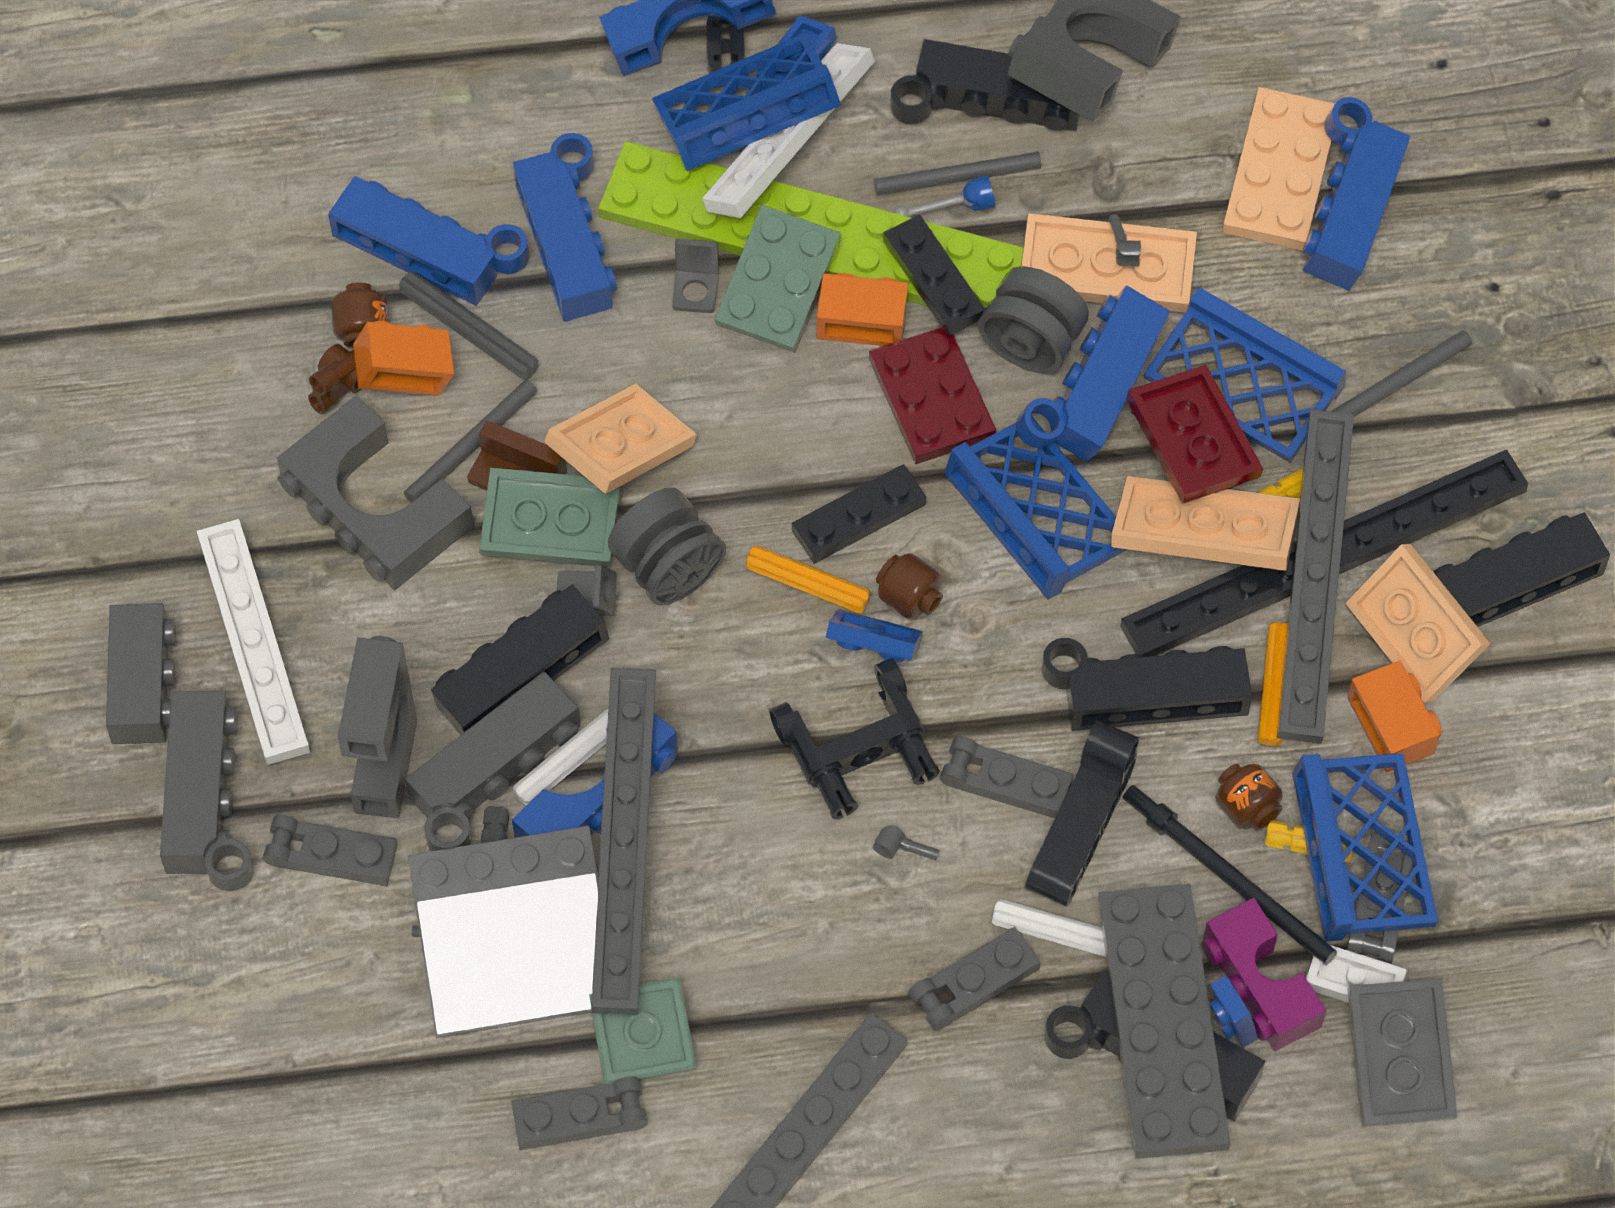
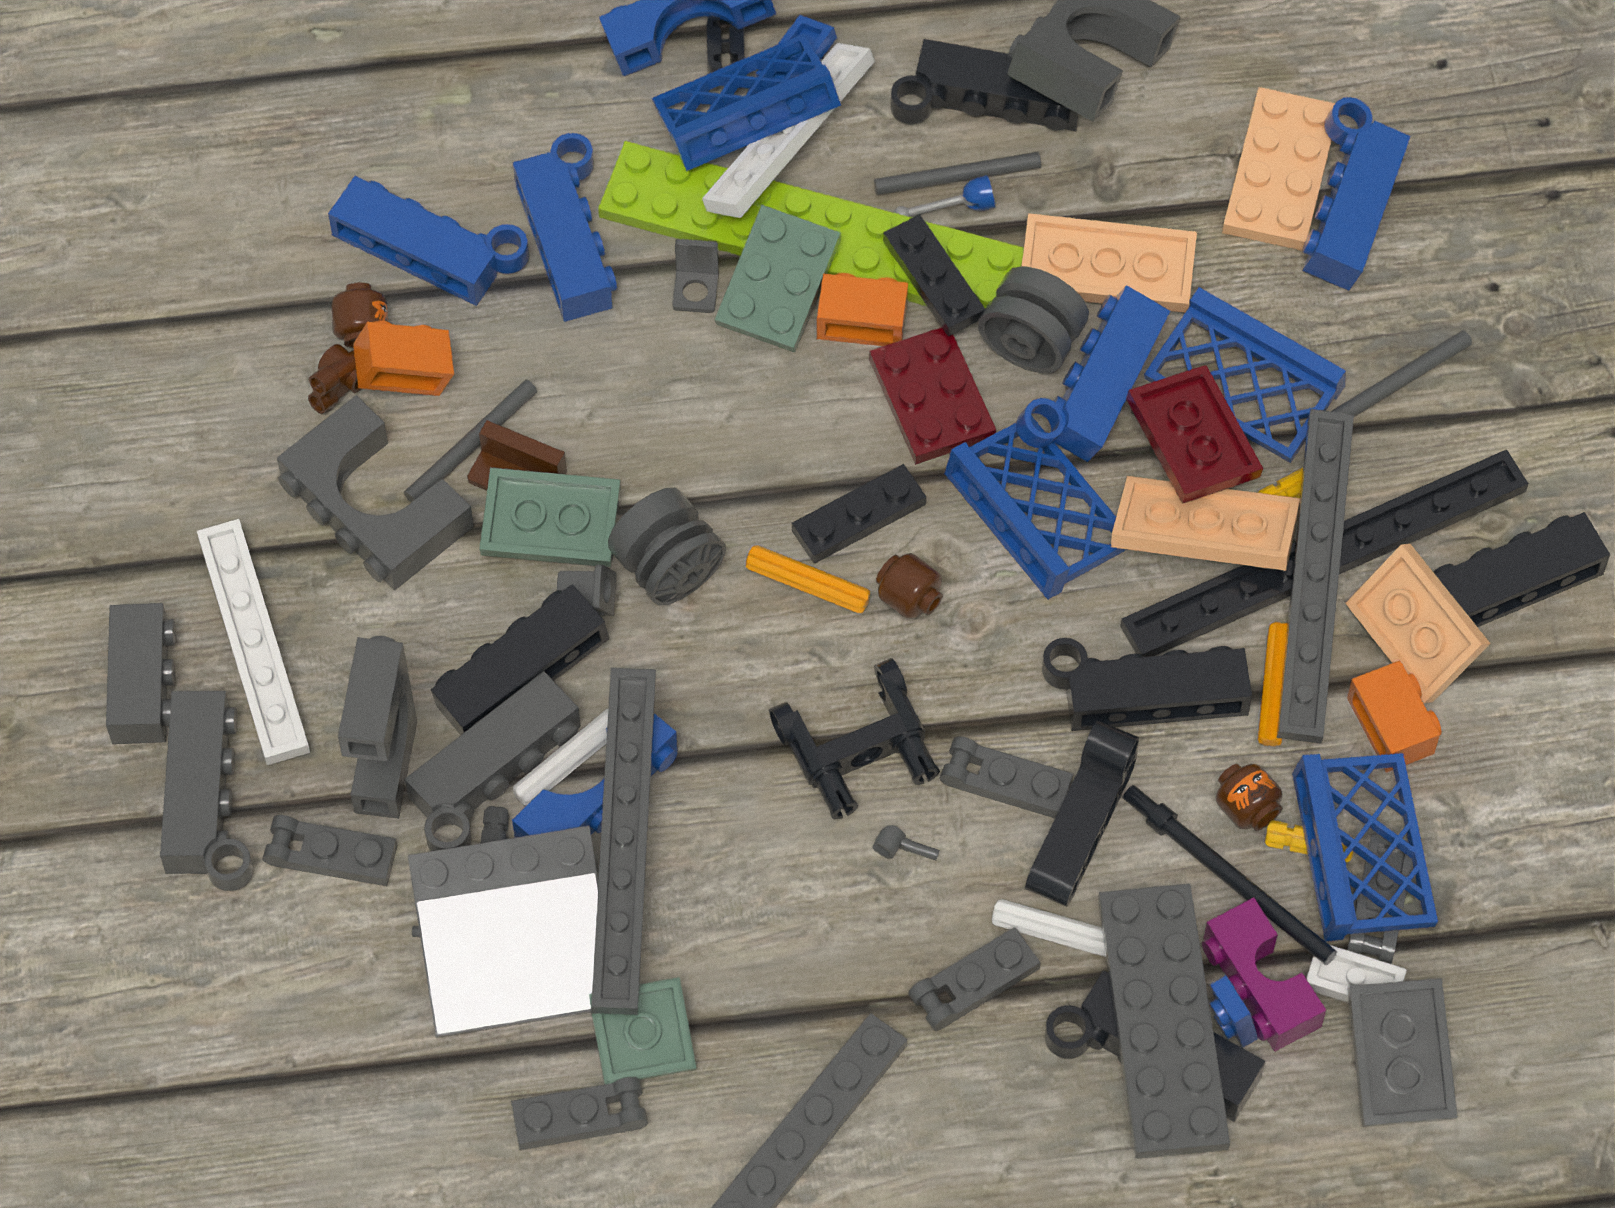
dark grey axle [399,271,538,380] -> none
light nougat plate [544,383,697,494] -> none
blue plate [826,609,923,662] -> none
dark grey hand [1108,214,1141,266] -> none

